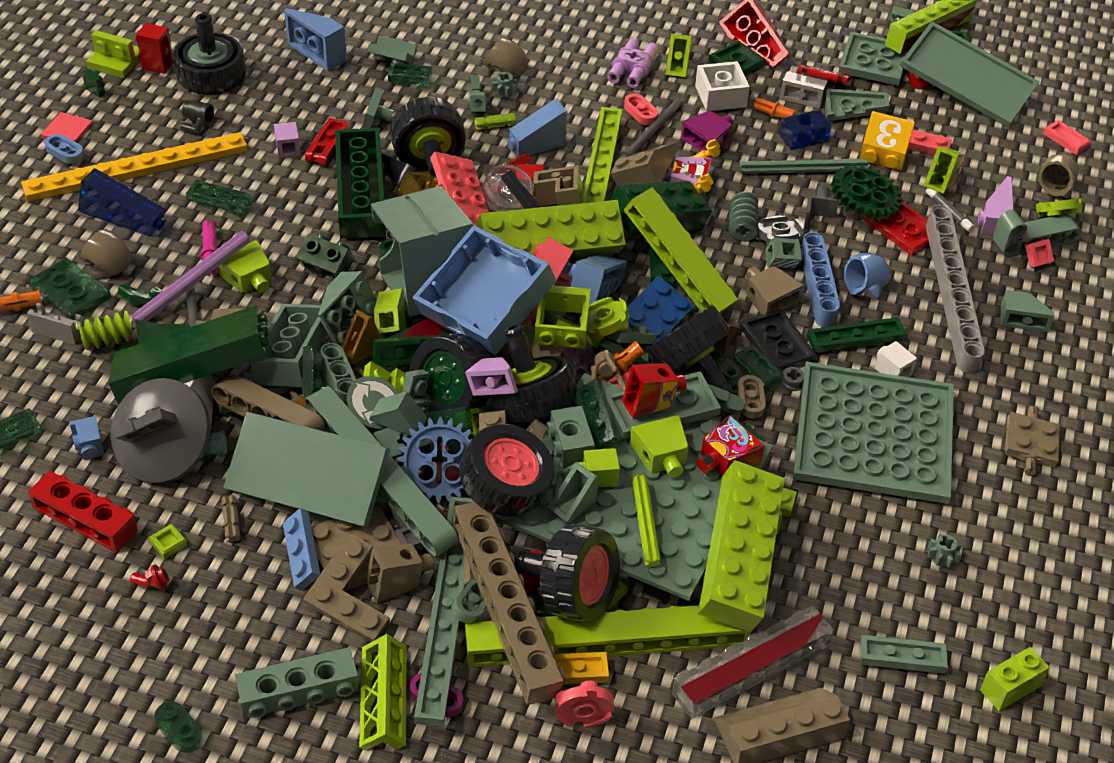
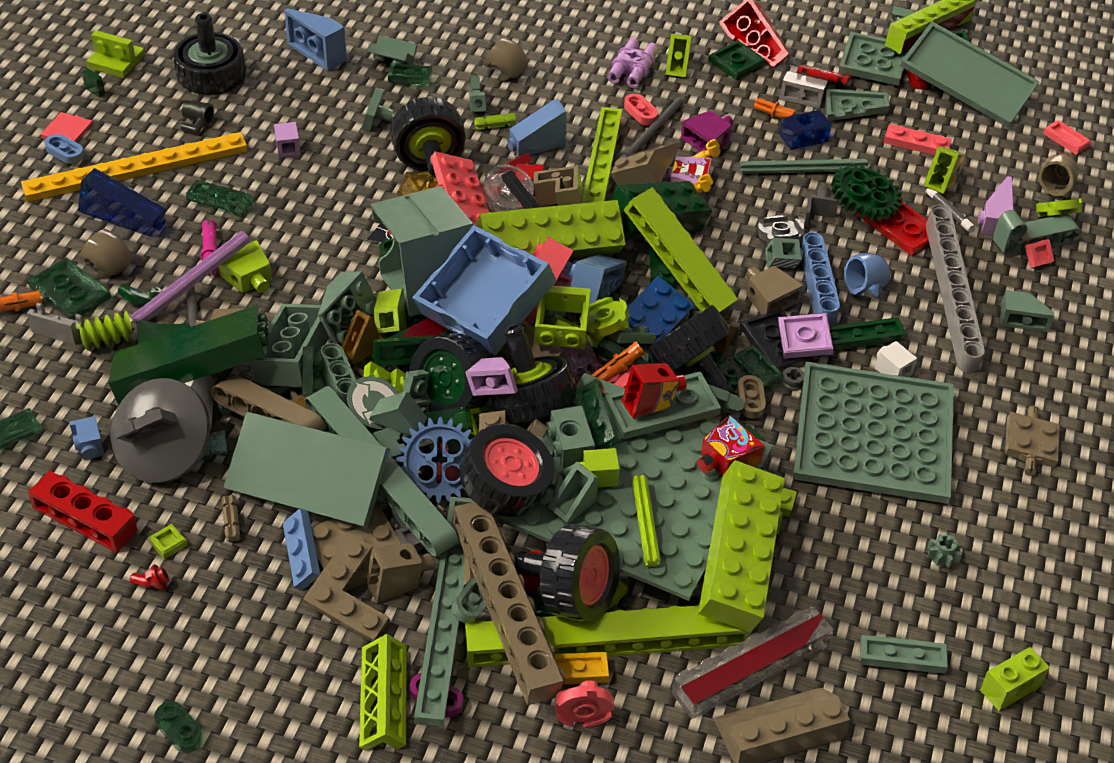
red brick [135,23,174,74] -> none
sand green brick [235,647,359,719] -> none
dark green brick [295,233,355,279] -> none
red plate [305,118,350,167] -> none
dark green brick [335,128,386,239] -> none
black piece [381,154,421,192] -> none
sand green gear [492,72,518,99] -> none
dark tan plant [589,350,626,394] -> none
lime torso [630,415,688,478] -> none
white brick [695,61,749,111] -> none
sand green piece [729,192,759,242] -> none
yellow slope [860,111,915,171] -> none
none -> lavender tile [778,313,833,359]

